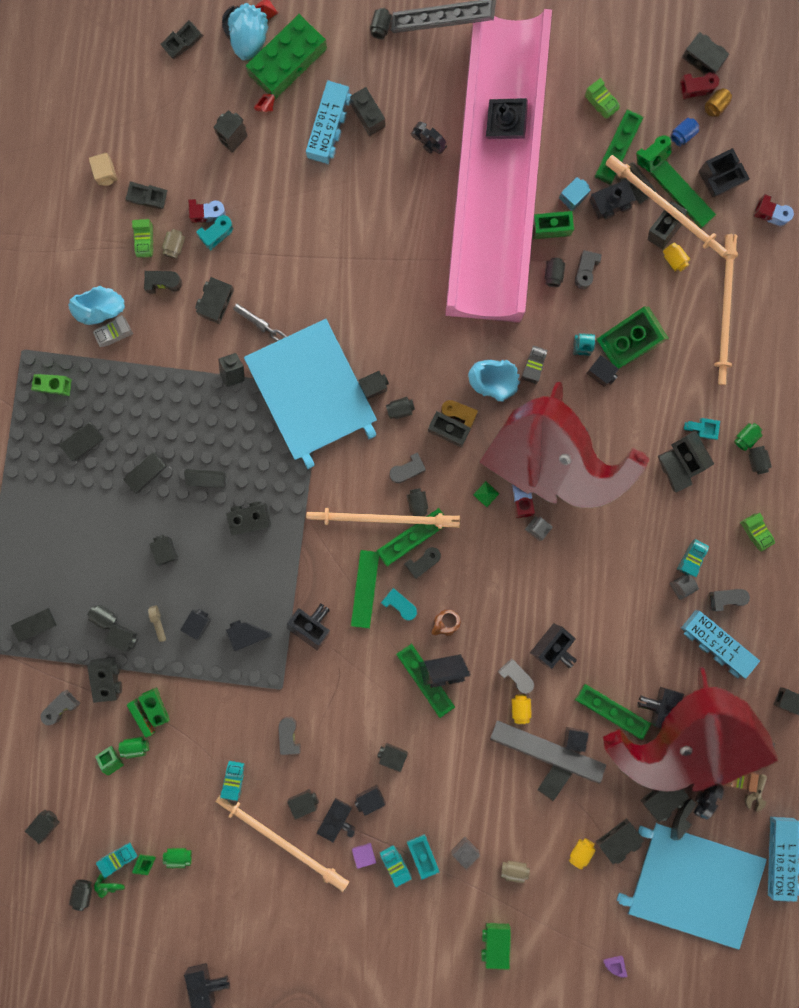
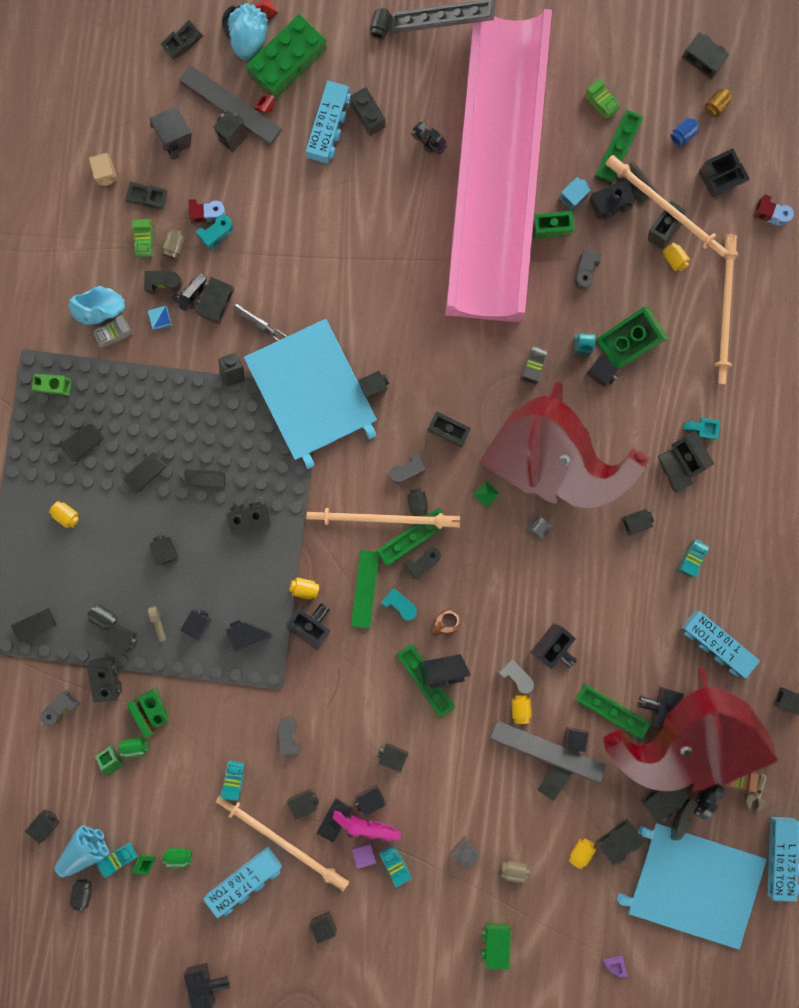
green piece [94,873,125,898] -> none
pearl dark grey brick [386,397,415,420] -> none
teal plate [407,834,440,879] -> none
pearl gold leg [441,400,478,430] -> none
medium azure piece [468,360,520,402] -> none
black plate [486,98,528,139] -> none
dark red leg [513,485,535,519] -> none
pearl dark grey brick [544,258,565,287] -> none
green leg [636,135,672,173] -> none
green tile [651,160,716,228] -> none
dark grey leg [669,575,699,600] -> none
dark red leg [680,73,720,100] -> none
dark grey leg [709,589,750,611] -> none
green brick [734,423,763,451] -> none
bright green leg [740,513,775,552] -> none
pearl dark grey brick [748,446,772,475] -> none
none -> yellow brick [49,501,79,529]
none -> medium azure cone [55,825,109,878]
none -> medium azure tile [148,306,172,330]
none -> black plate [150,107,192,160]
none -> black plate [172,273,207,311]
none -> dark grey tile [179,65,282,145]
none -> medium azure brick [203,846,282,918]
none -> yellow brick [289,577,319,600]
none -> pearl dark grey brick [310,911,337,944]
none -> dark pink wing [333,811,402,842]
none -> pearl dark grey brick [622,509,654,536]

